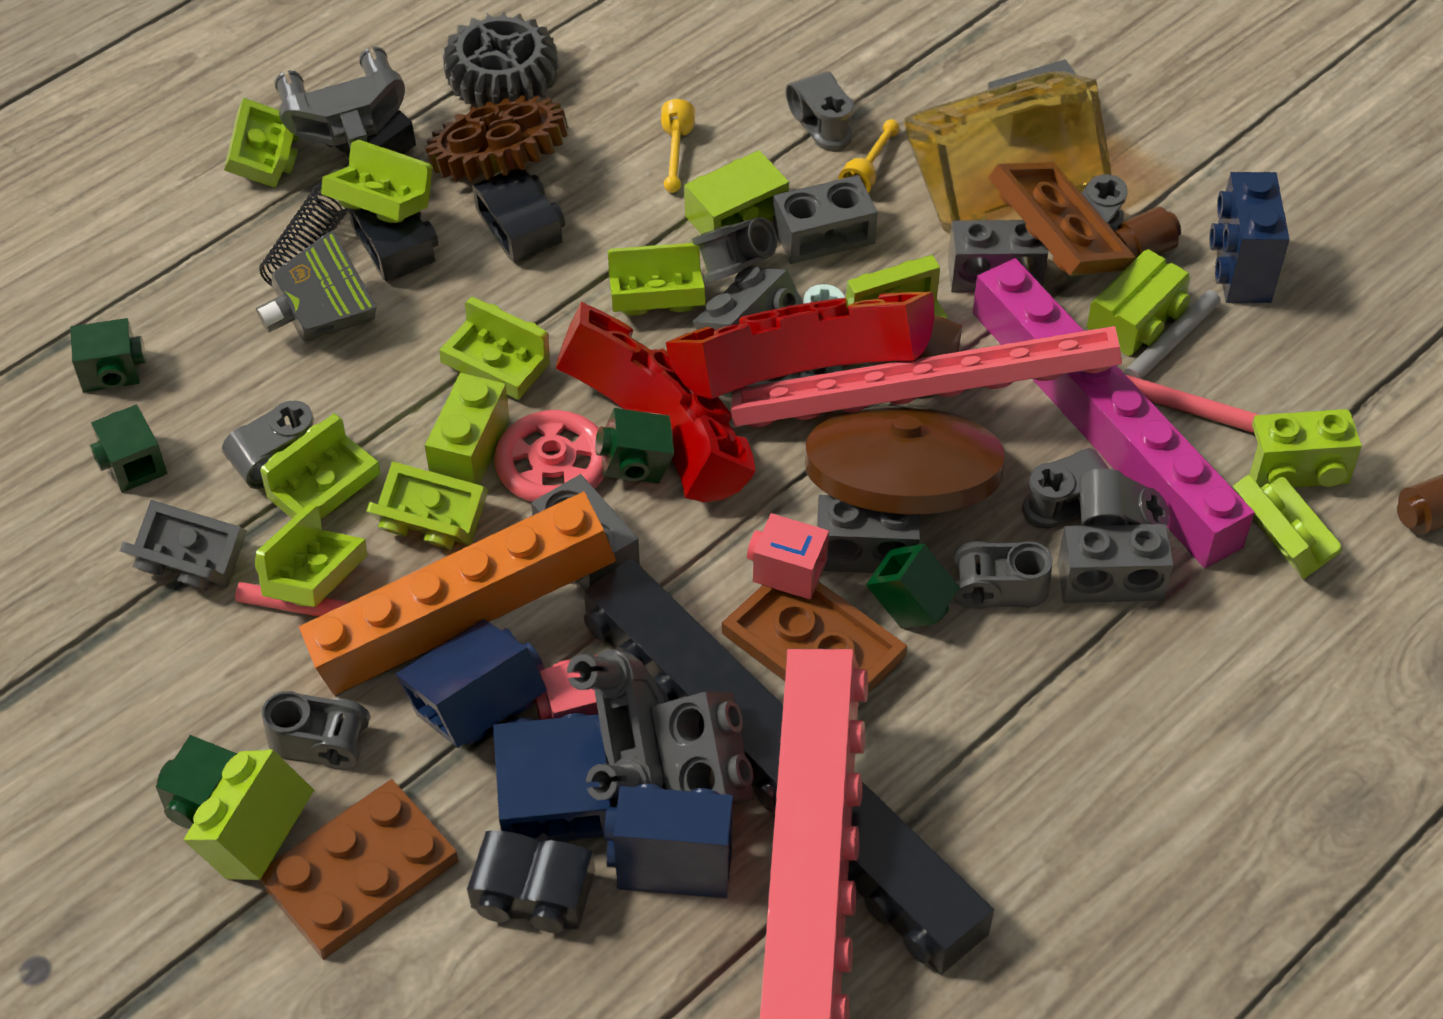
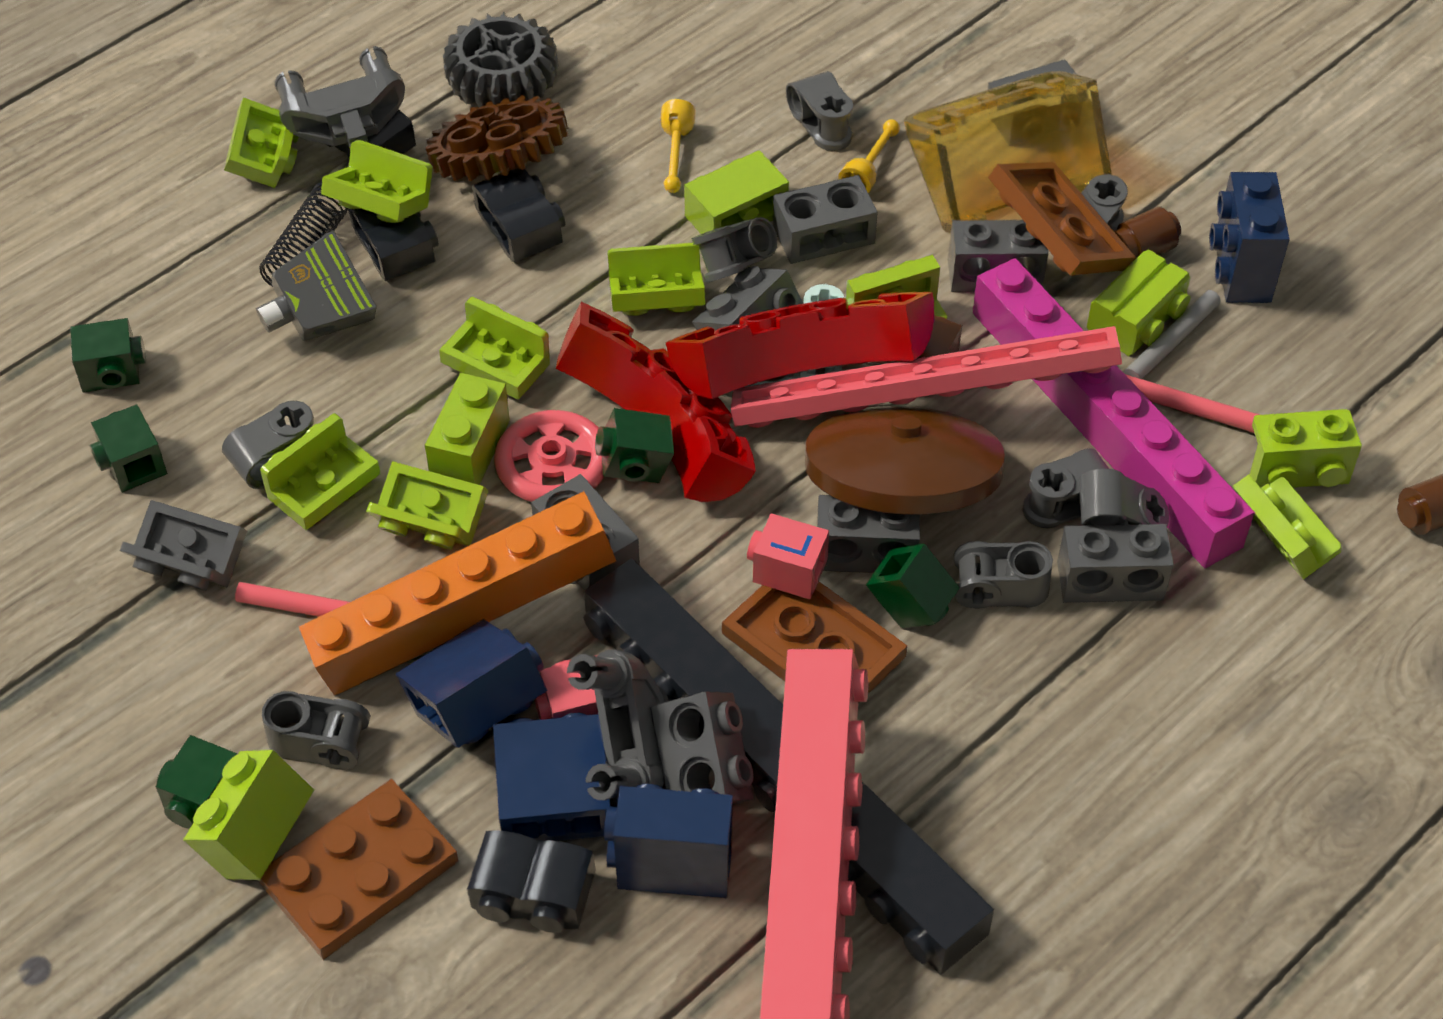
lime bracket [255,504,368,607] -> none

